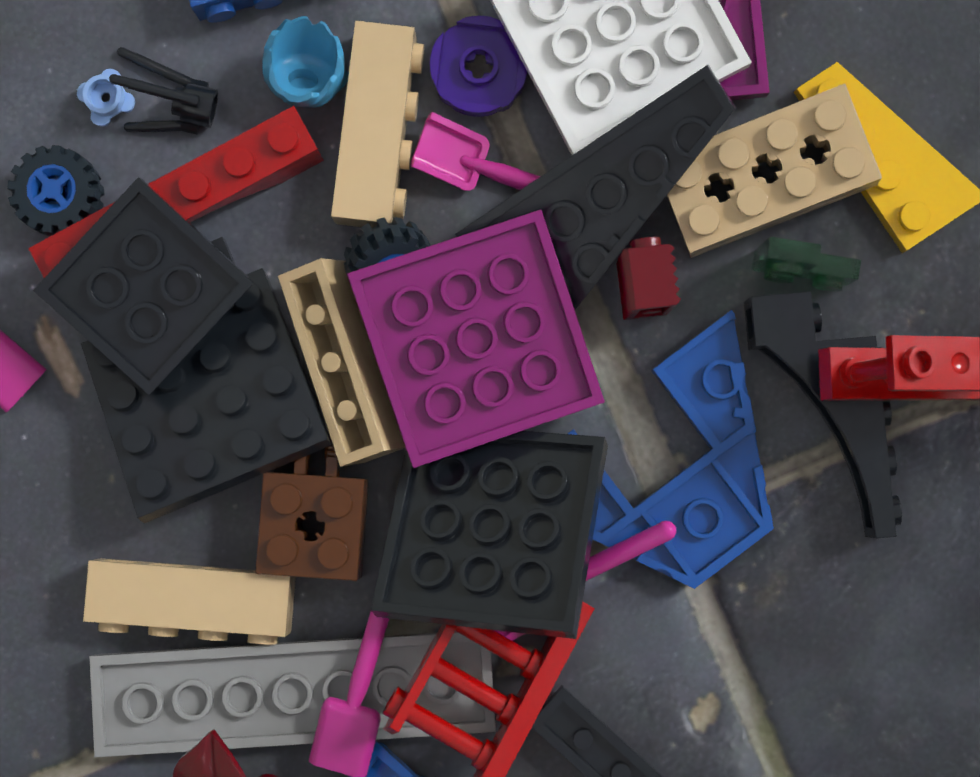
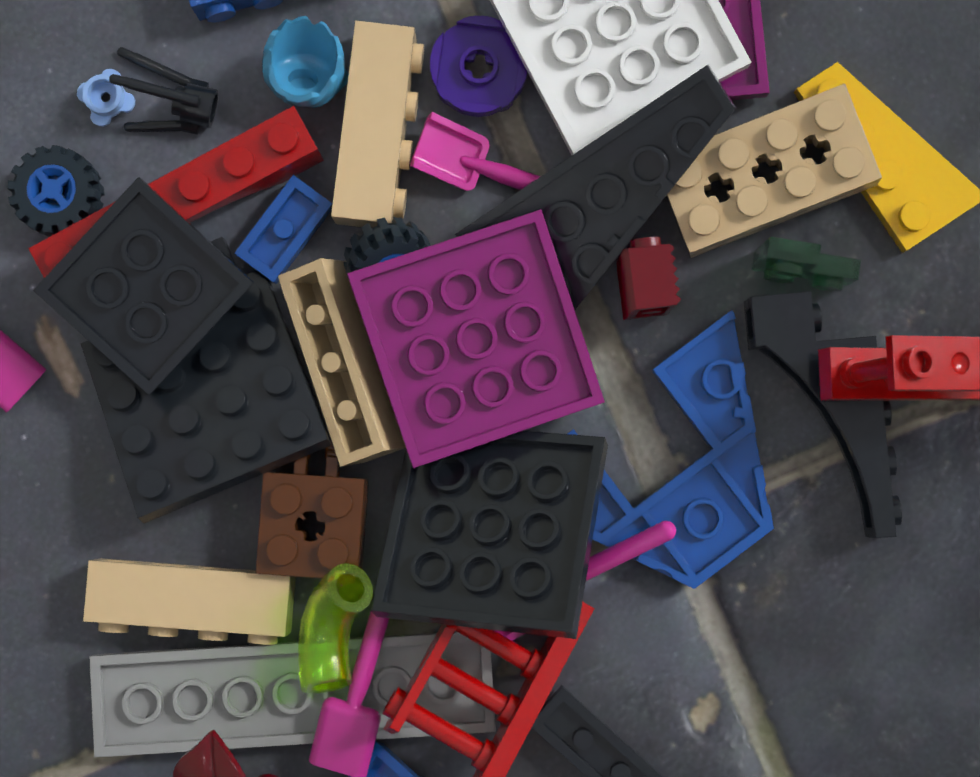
none -> blue plate [234,175,333,284]
none -> clear neon green cylinder [298,563,373,693]

